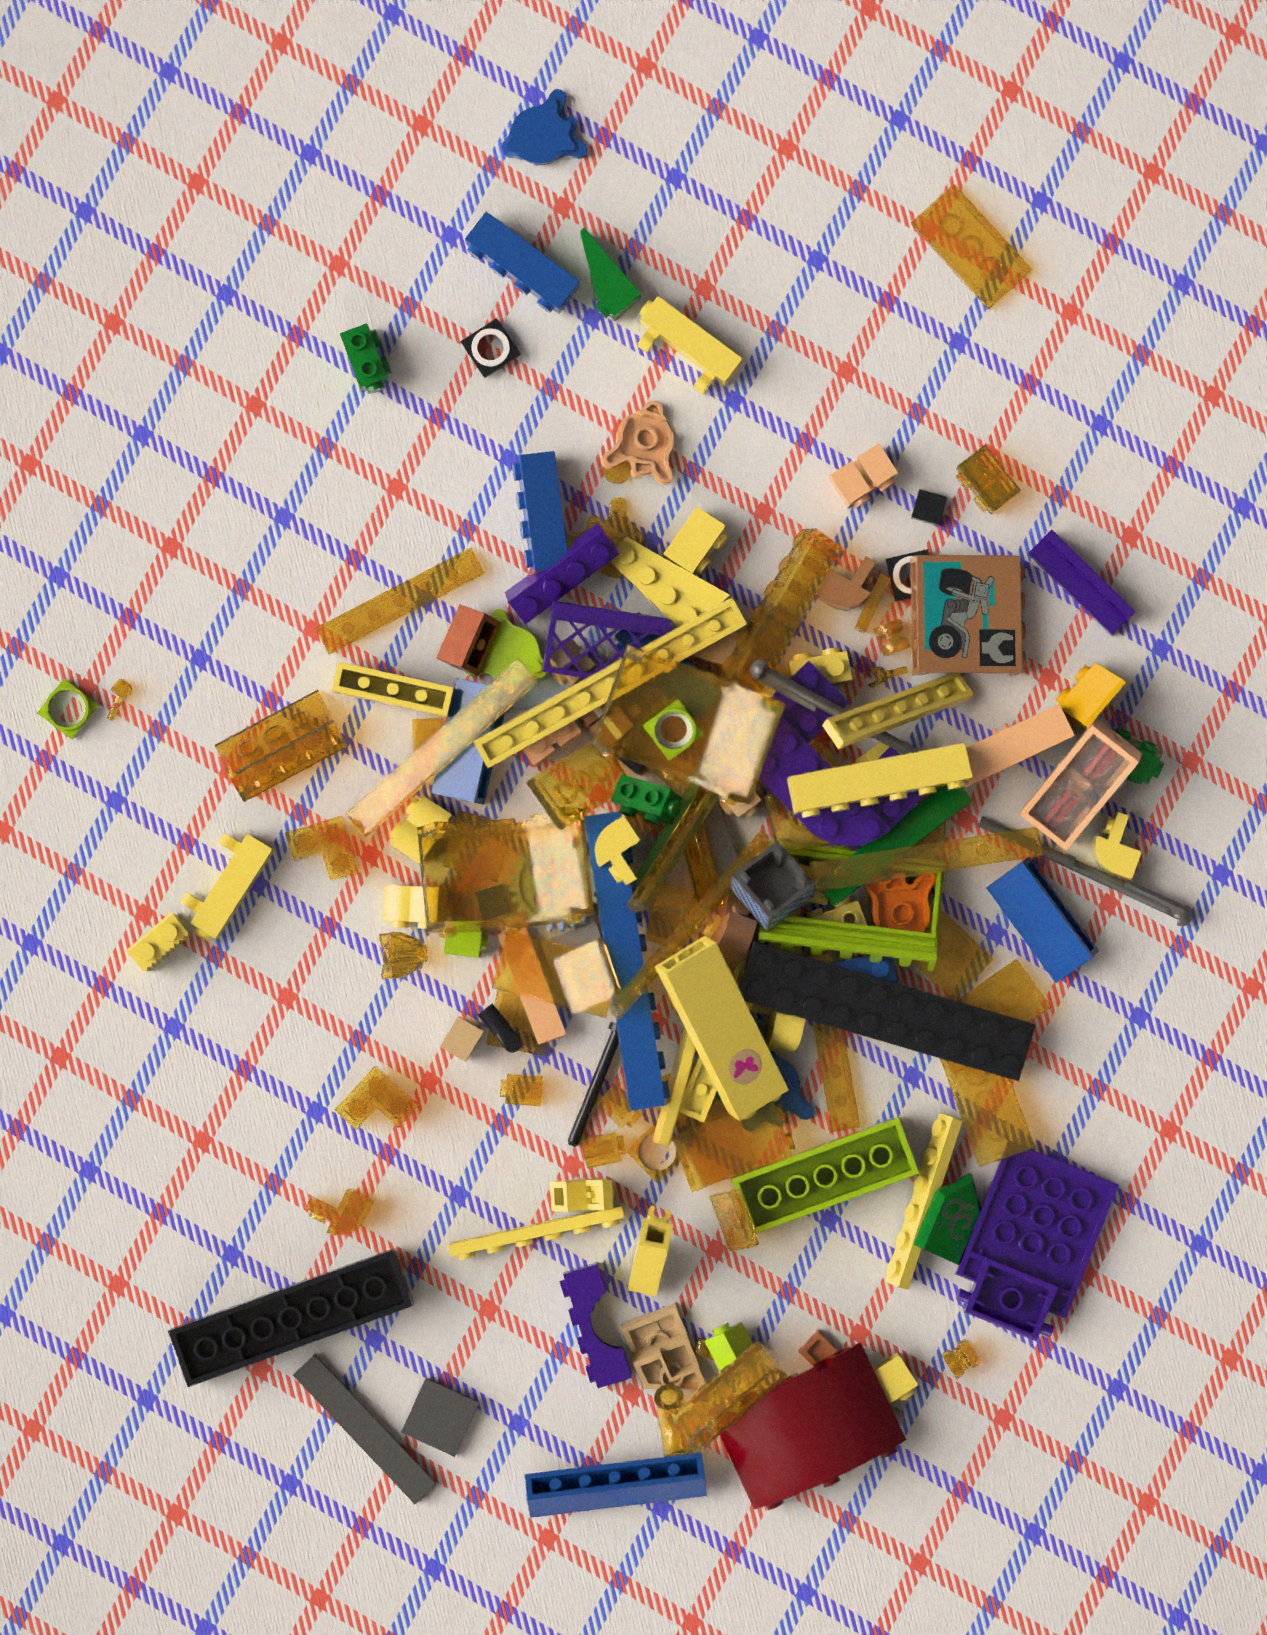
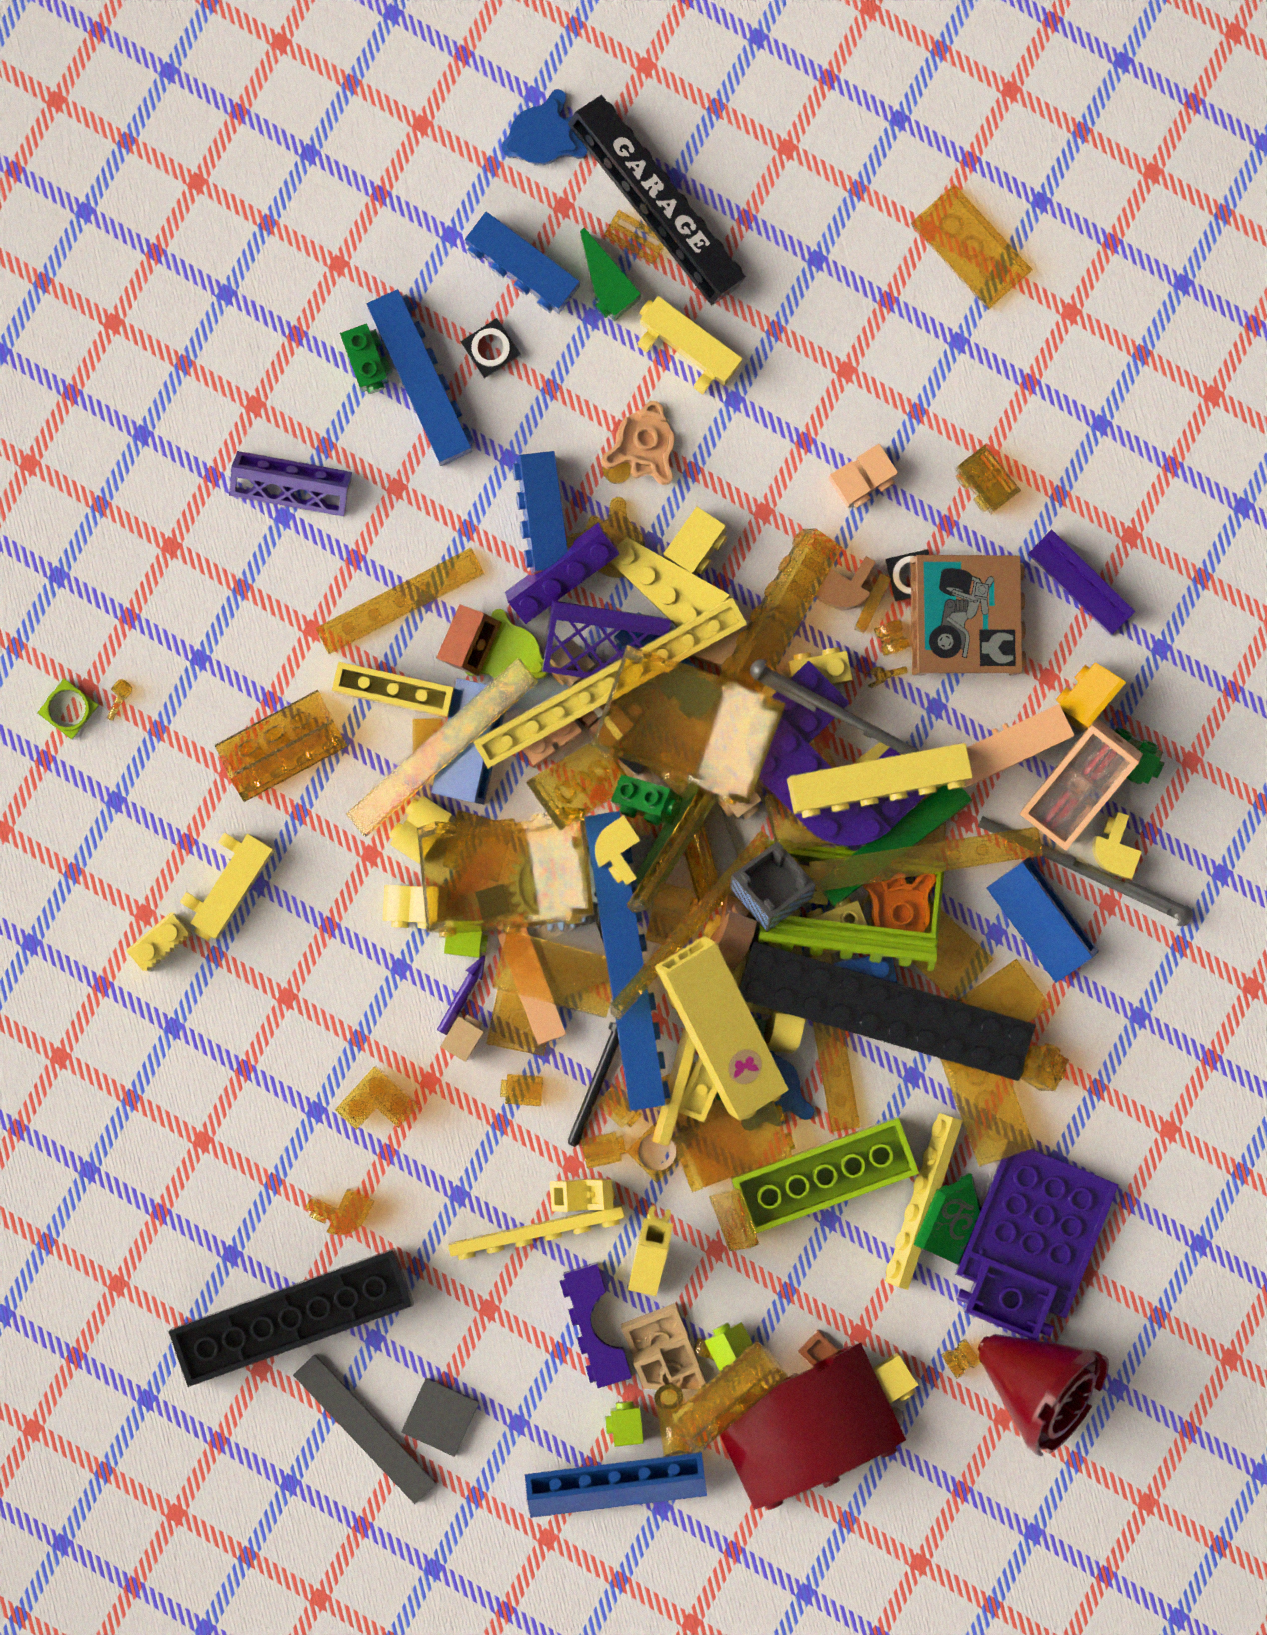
clear yellow brick [285,815,361,882] -> none
clear yellow brick [379,932,428,979] -> none
black bar [478,1003,522,1053] -> none
clear yellow tile [553,938,622,1015] -> none
lime piece [642,699,705,761] -> none
light yellow plate [822,673,974,749] -> none
black tile [911,489,947,526] -> none
none -> dark purple fence [229,451,352,517]
none -> blue brick [366,289,474,466]
none -> dark purple piece [437,955,486,1035]
none -> black brick [568,94,746,306]
none -> clear yellow tile [604,209,664,265]
none -> lime brick [605,1401,644,1447]
none -> dark red cone [977,1334,1109,1456]
none -> clear yellow brick [1020,1043,1069,1091]

